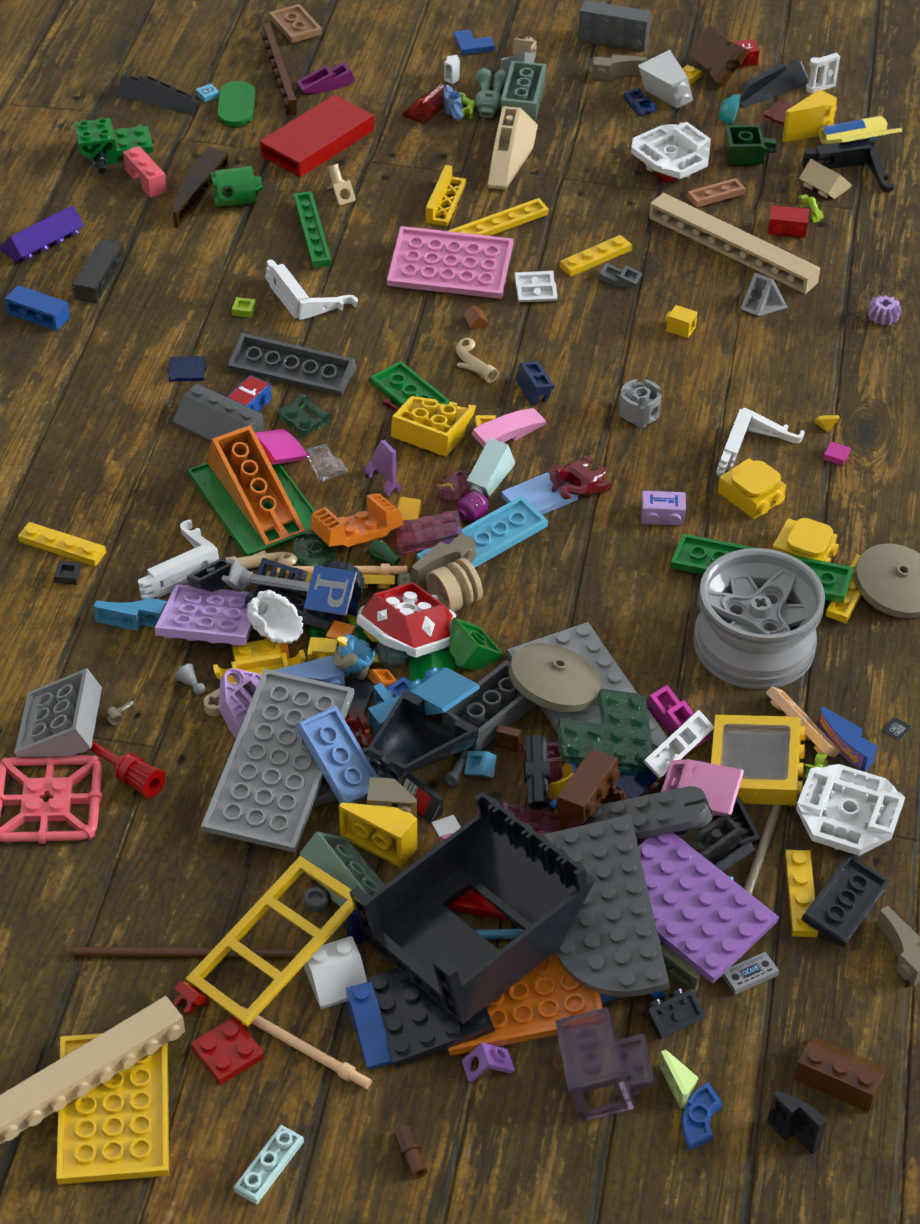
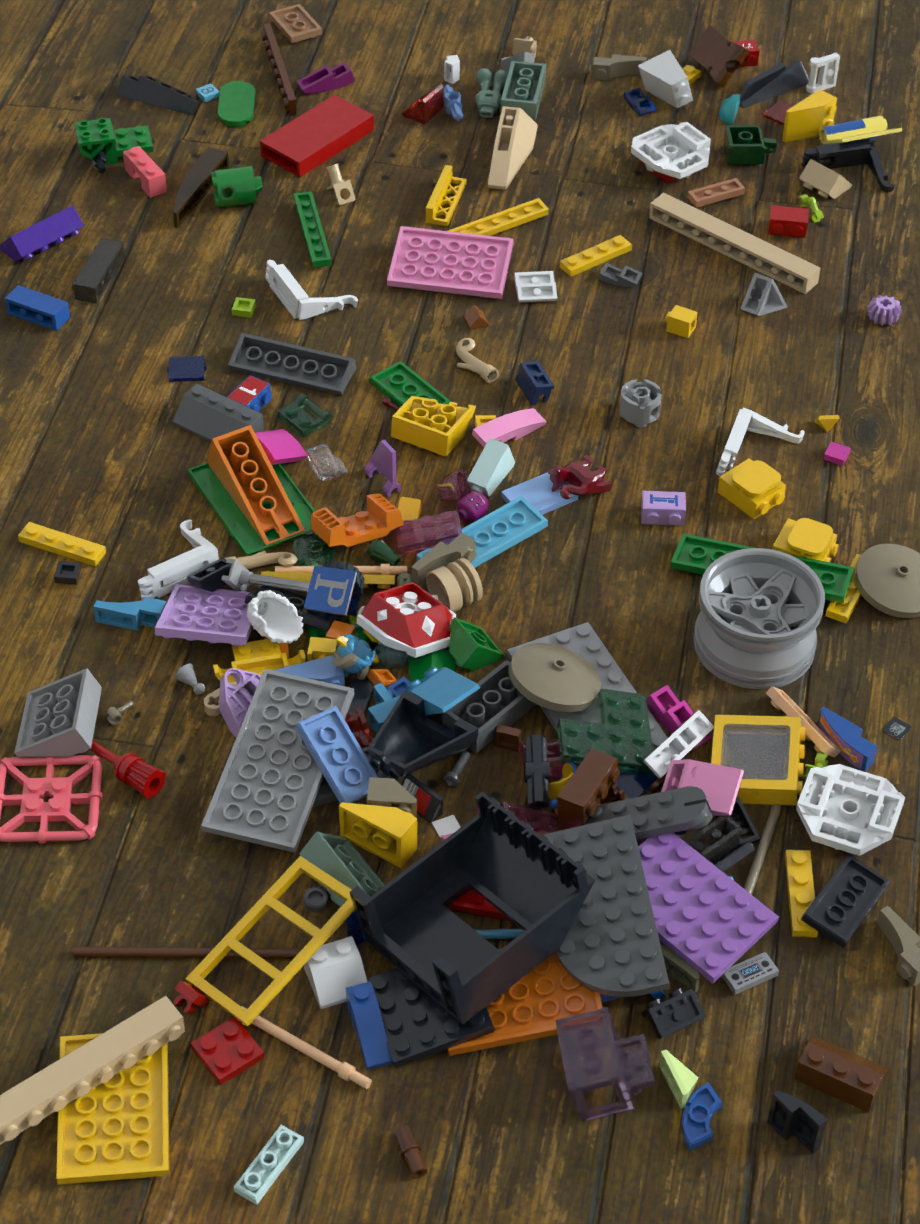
dark blue slope [257,558,308,592] -> none
blue tile [453,29,495,55] -> none
lime arm [460,92,476,119] -> none
medium lavender bracket [462,1042,515,1082] -> none
medium azure slope [464,751,496,778] -> none
dark grey brick [578,0,651,52] -> none

